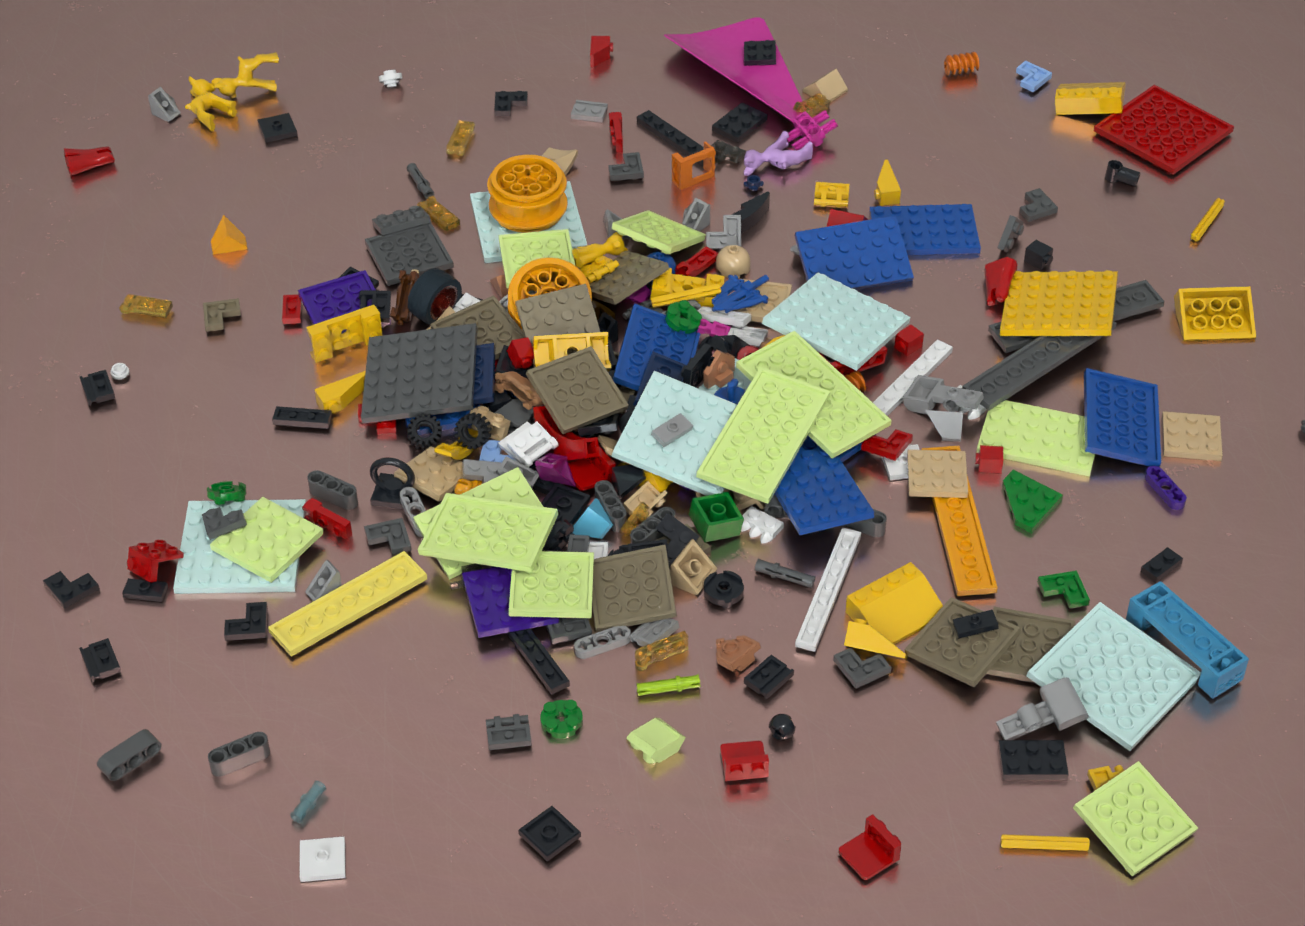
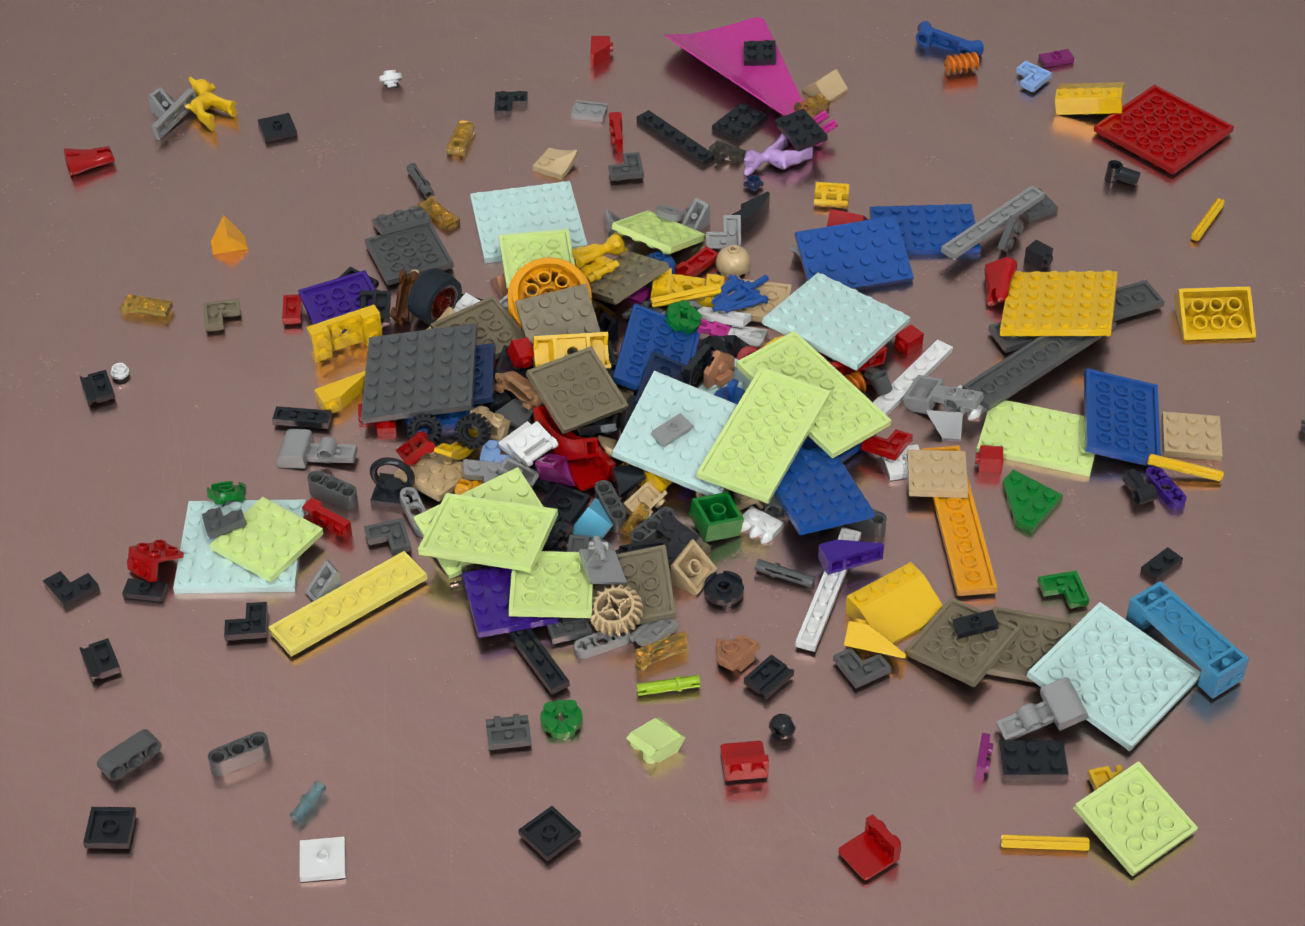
yellow animal [211,52,279,99] -> none
light orange wheel [487,155,568,233] -> none
orange window [672,141,716,190] -> none
yellow slope [874,159,901,206] -> none
none -> black plate [83,807,137,849]
none -> light grey plate [151,88,196,140]
none -> light grey plate [276,429,358,469]
none -> red plate [395,431,435,466]
none -> light grey plate [578,535,627,585]
none -> tan gear [590,583,644,638]
none -> light grey piece [655,205,684,222]
none -> black plate [775,108,828,152]
none -> dark purple slope [818,539,884,575]
none -> dark grey piece [863,366,893,395]
none -> blue plate [916,21,984,56]
none -> light grey plate [941,186,1045,260]
none -> magenta plate [974,733,994,781]
none -> magenta plate [1038,49,1075,68]
none -> black piece [1122,469,1158,505]
none -> yellow axle [1147,454,1224,481]

